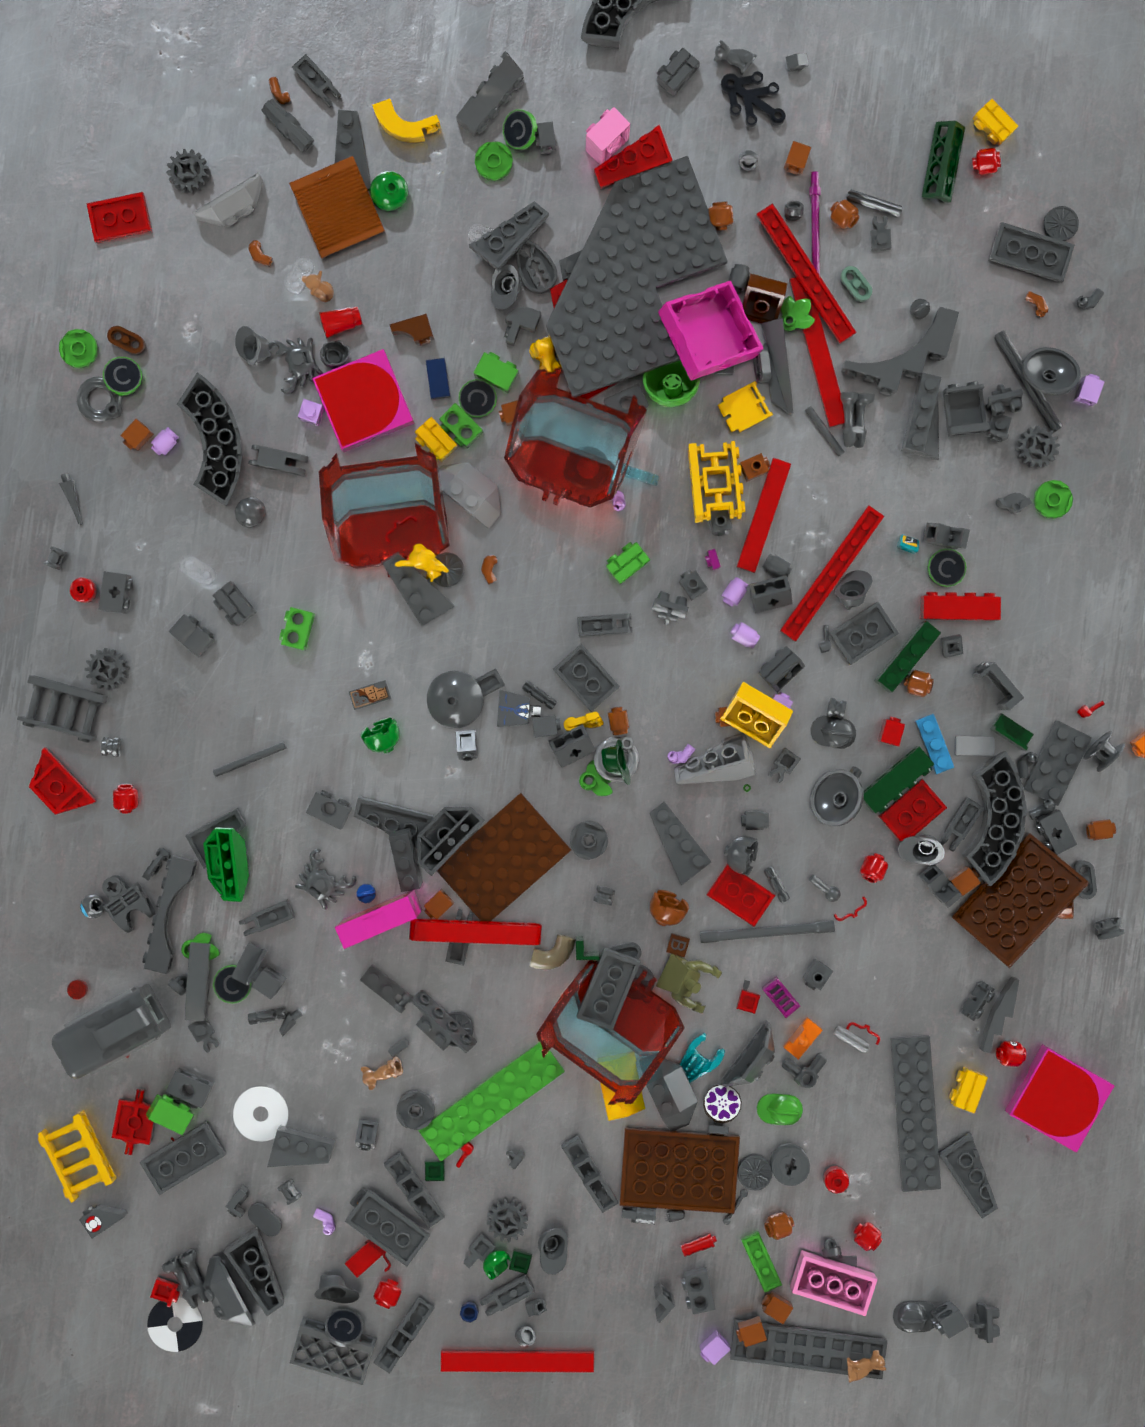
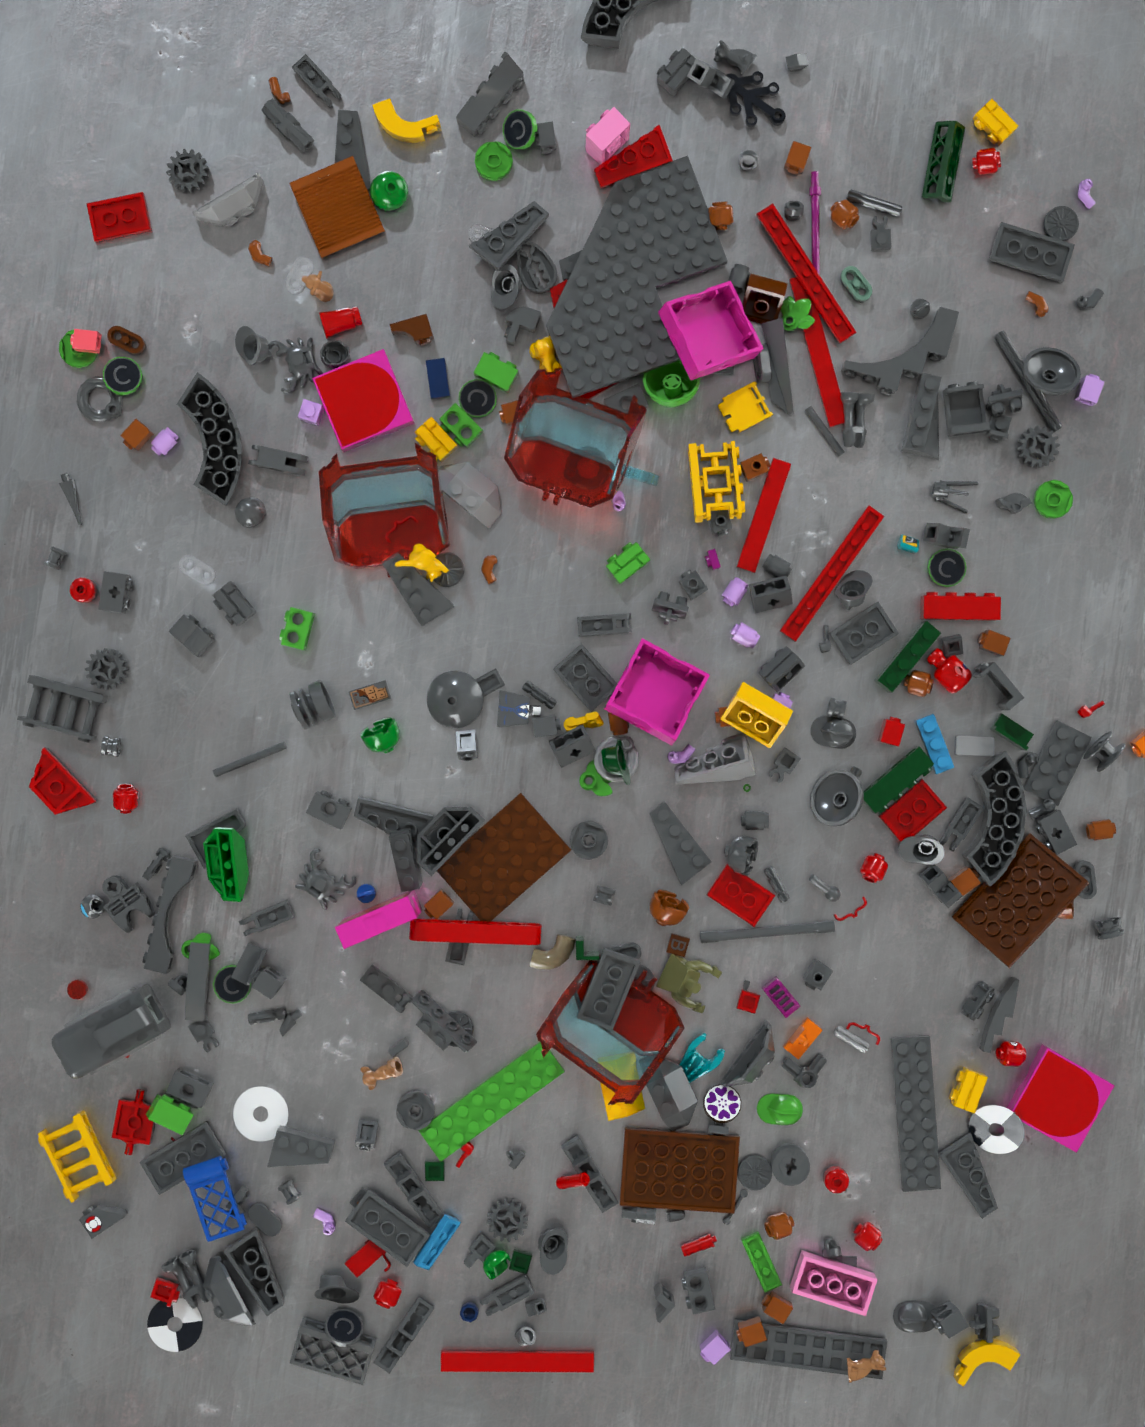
none -> coral brick [70,329,102,354]
none -> blue piece [183,1156,247,1242]
none -> dark grey wheel [289,680,336,730]
none -> dark azure plate [413,1214,461,1270]
none -> red piece [556,1172,590,1189]
none -> dark pink tile [604,638,710,746]
none -> dark grey brick [687,59,735,99]
none -> red piece [926,648,972,694]
none -> dark grey plant [932,480,978,513]
none -> yellow arch [954,1339,1020,1387]
none -> sticker [968,1105,1025,1154]
none -> dark orange brick [978,630,1011,656]
none -> lavender arm [1078,179,1096,209]

